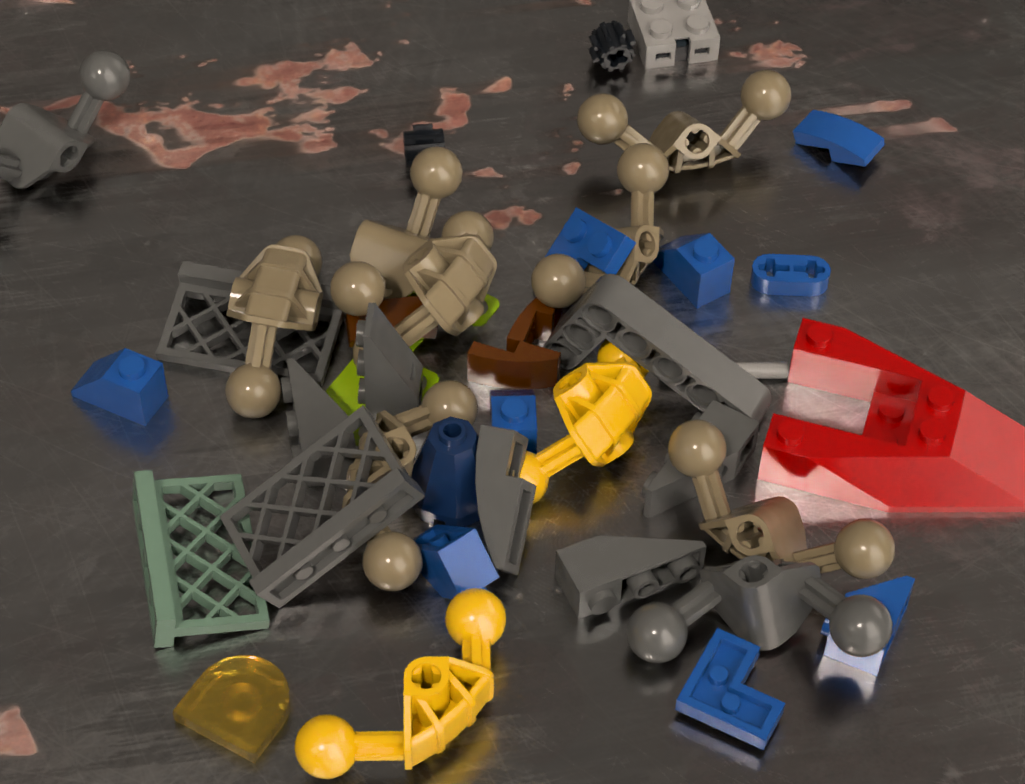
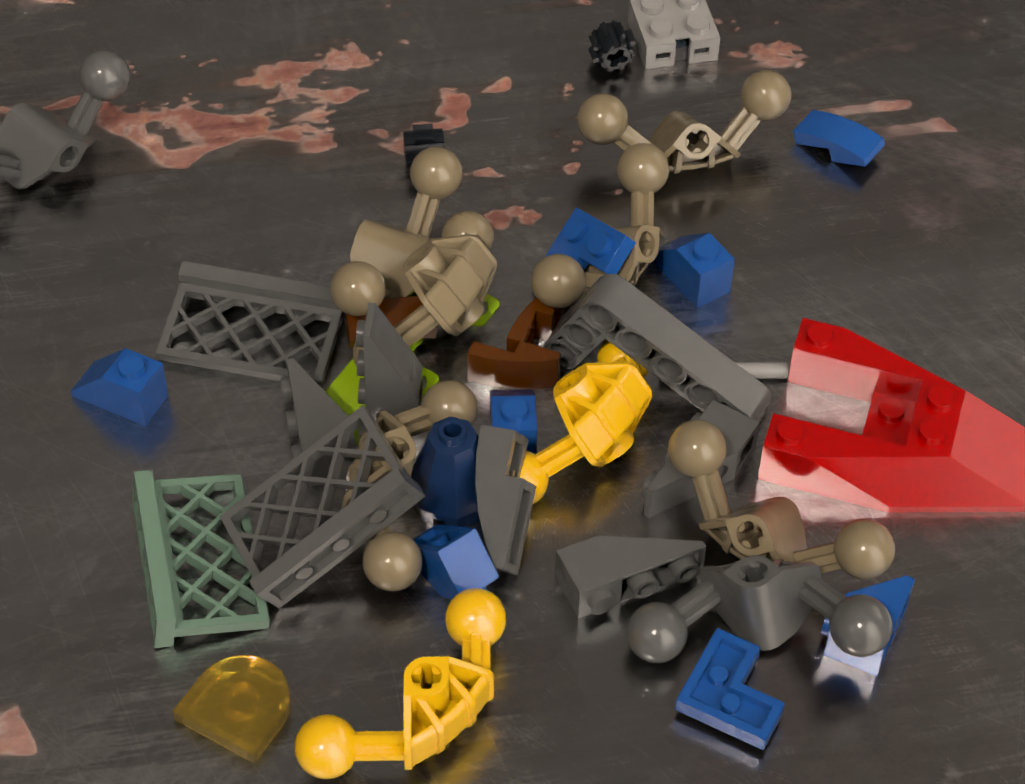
dark tan piece [225,235,324,419] -> none
blue beam [750,254,831,297] -> none

